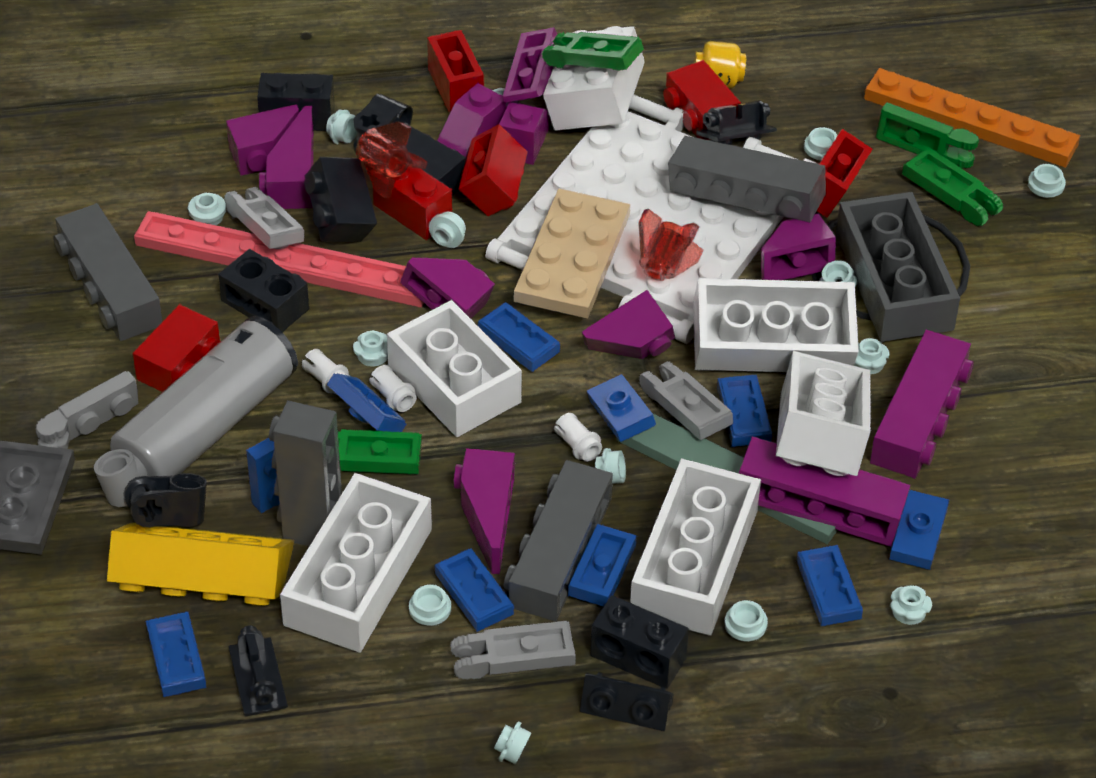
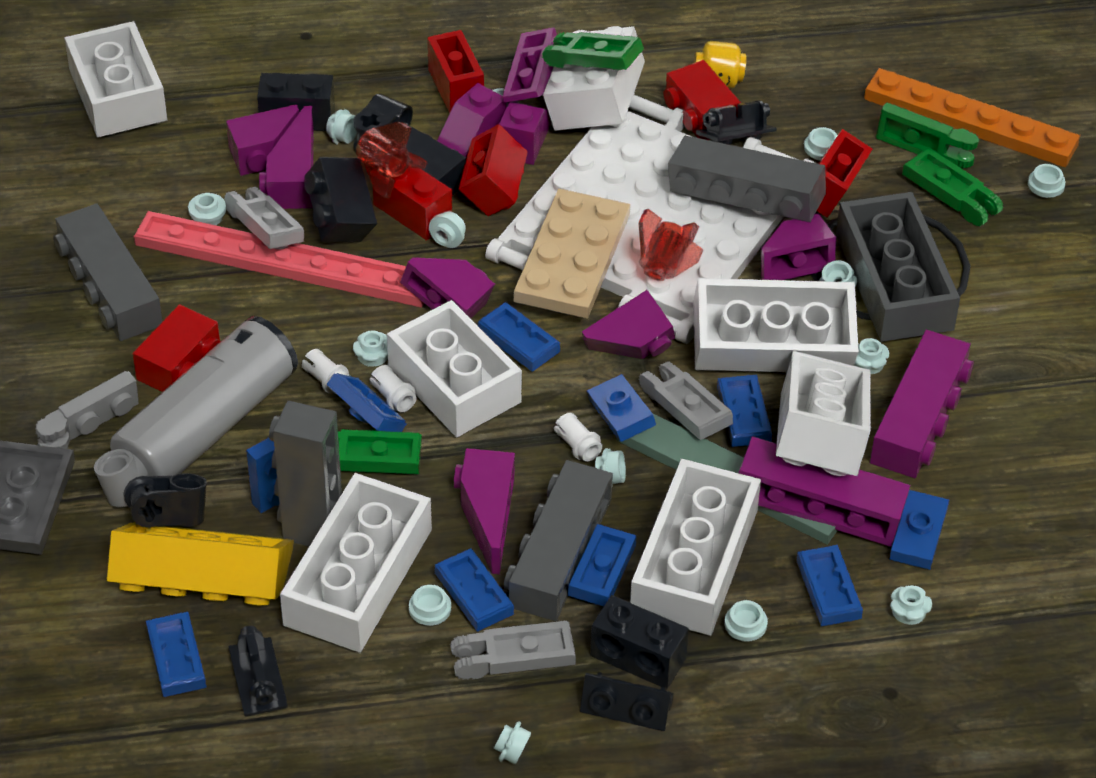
black brick [218,248,309,332] -> none
none -> white brick [64,21,167,137]

